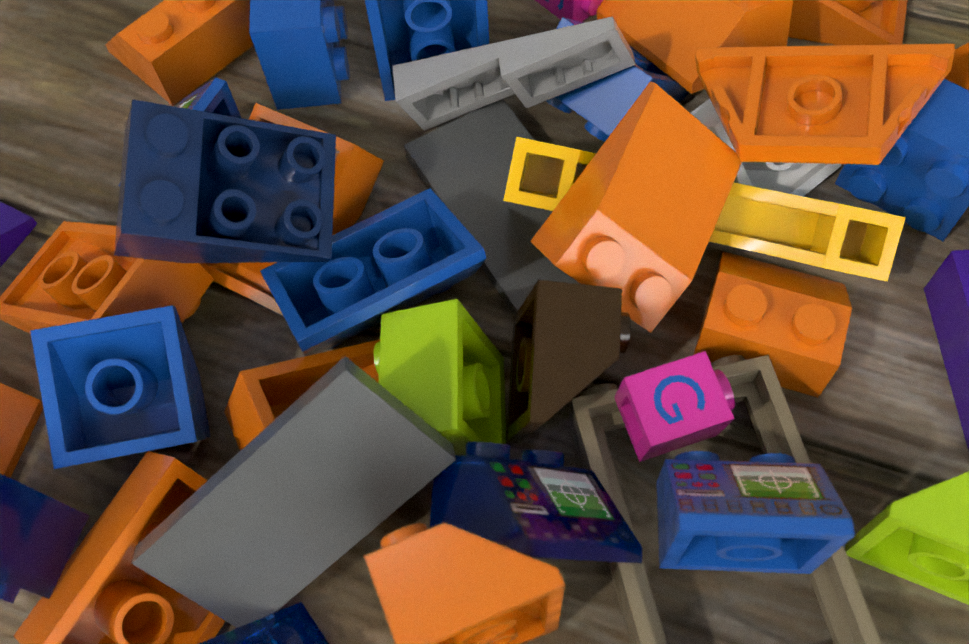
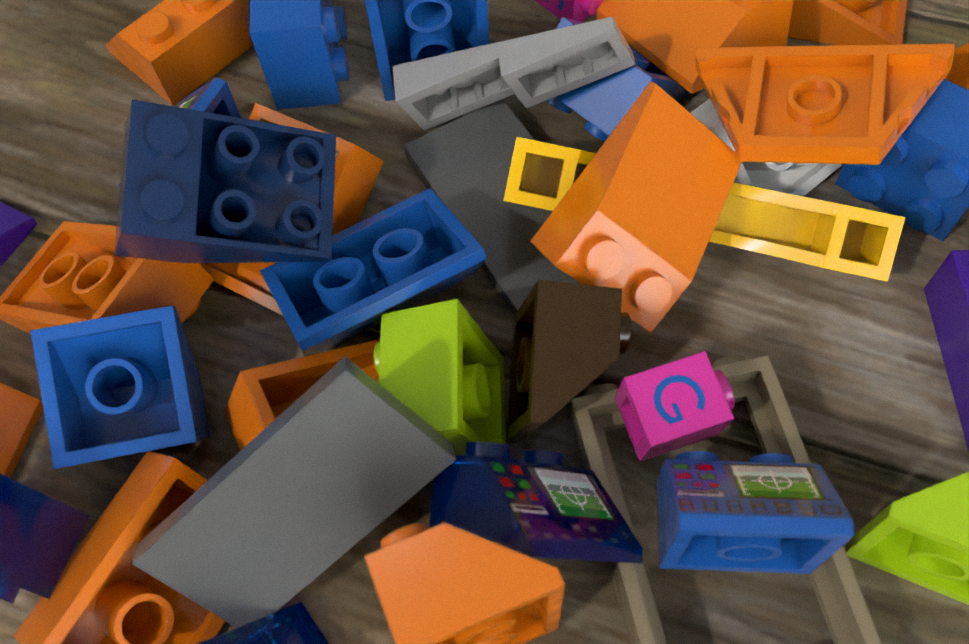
orange slope [693,251,852,398] -> none

